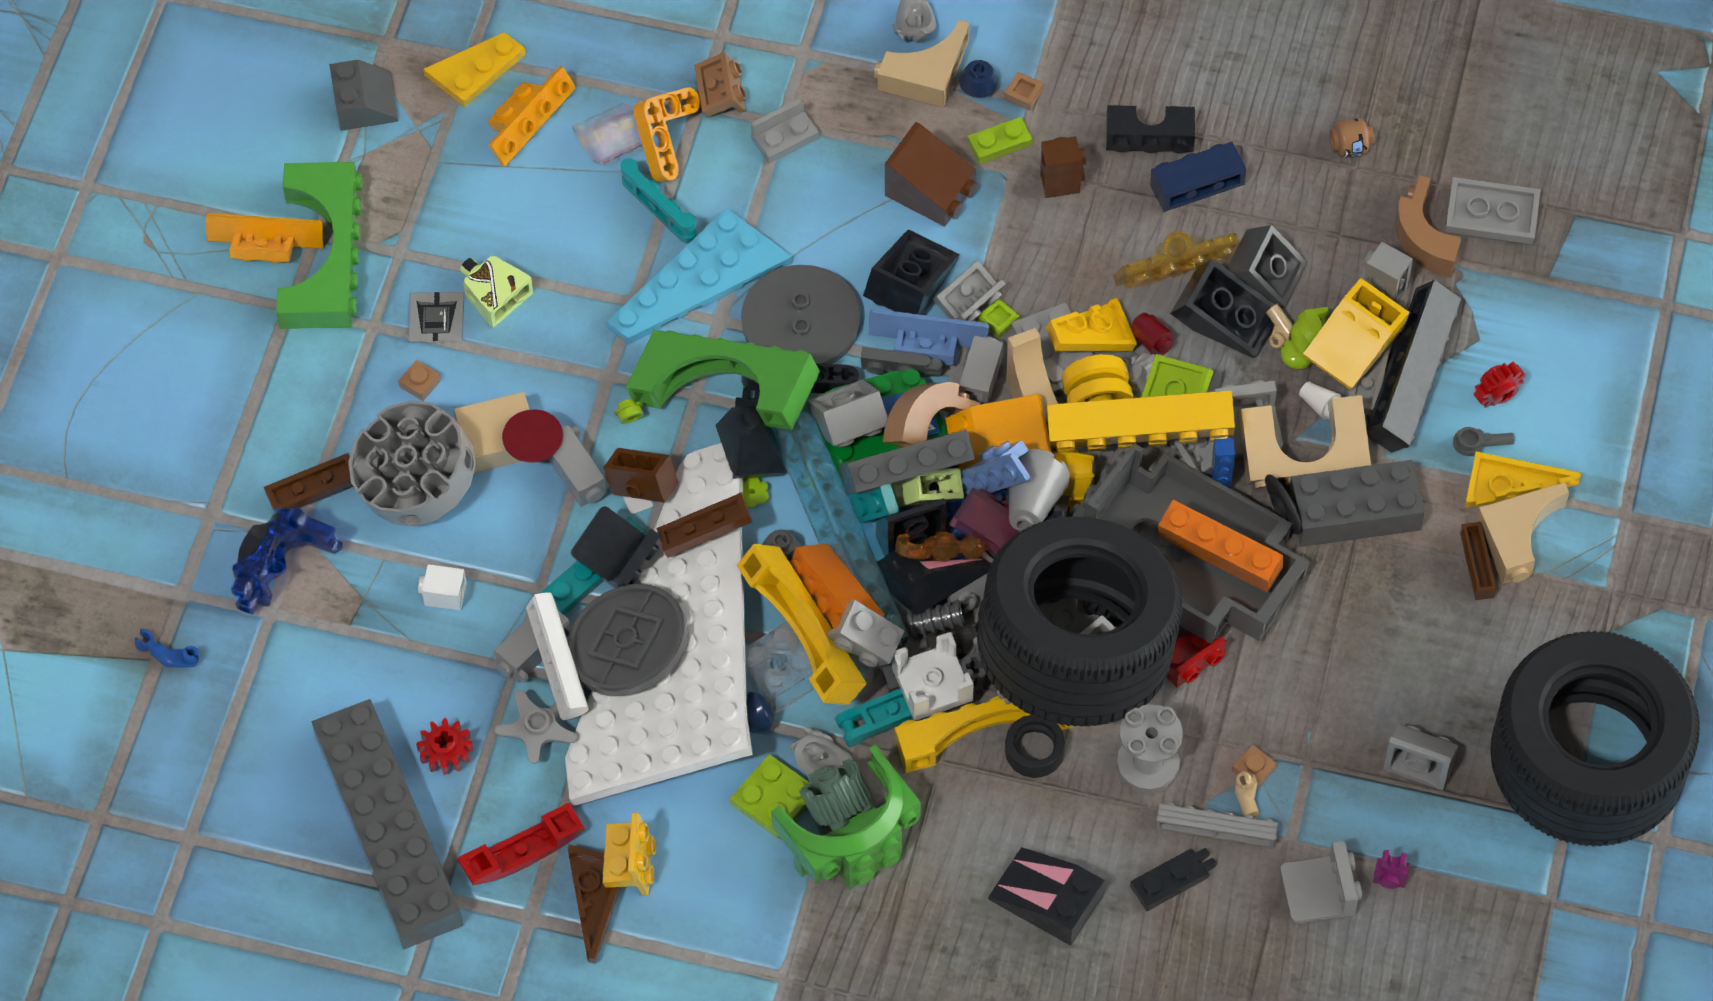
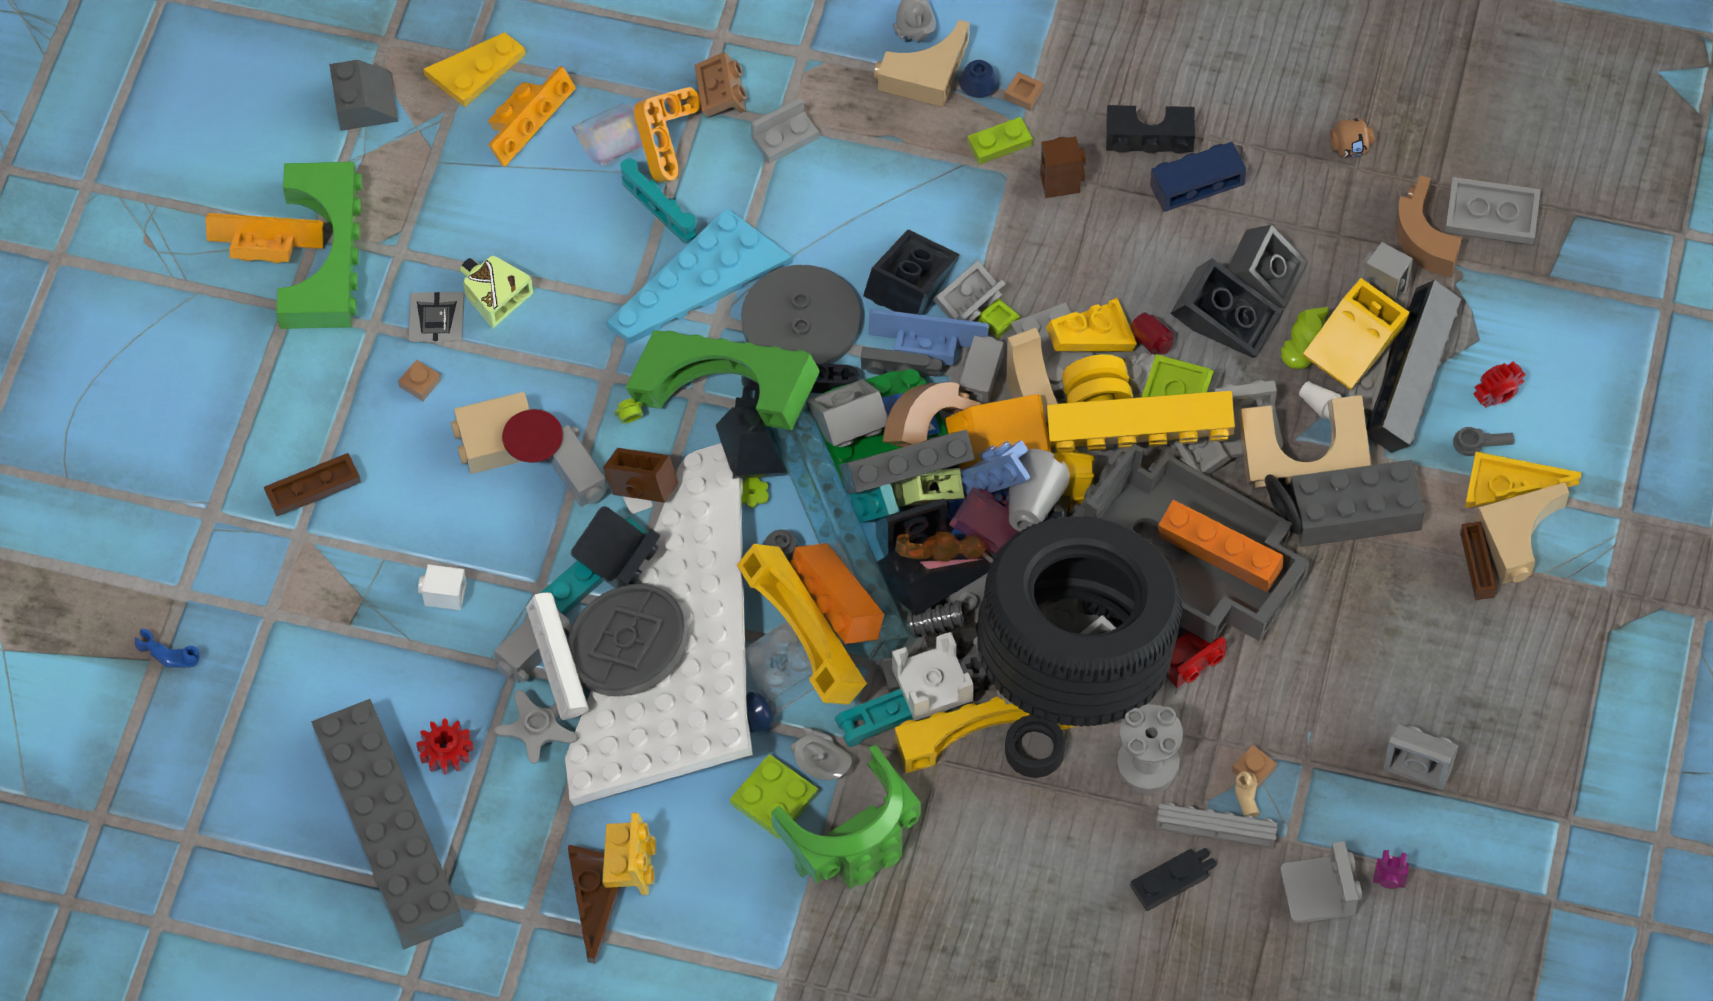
clear blue hips [230,507,343,615] -> none
light grey brick [348,401,476,527] -> none
red slope [457,803,585,885] -> none
reddish brown plate [656,493,752,558] -> none
sand green brick [799,759,874,830] -> none
light grey bracket [826,600,904,667] -> none
reddish brown slope [885,122,978,227] -> none
black slope [988,847,1105,946] -> none
clear yellow plate [1113,231,1239,288] -> none
blue piece [1210,438,1235,489] -> none
tan arm [1266,304,1293,349] -> none
black tyre [1490,631,1700,847] -> none

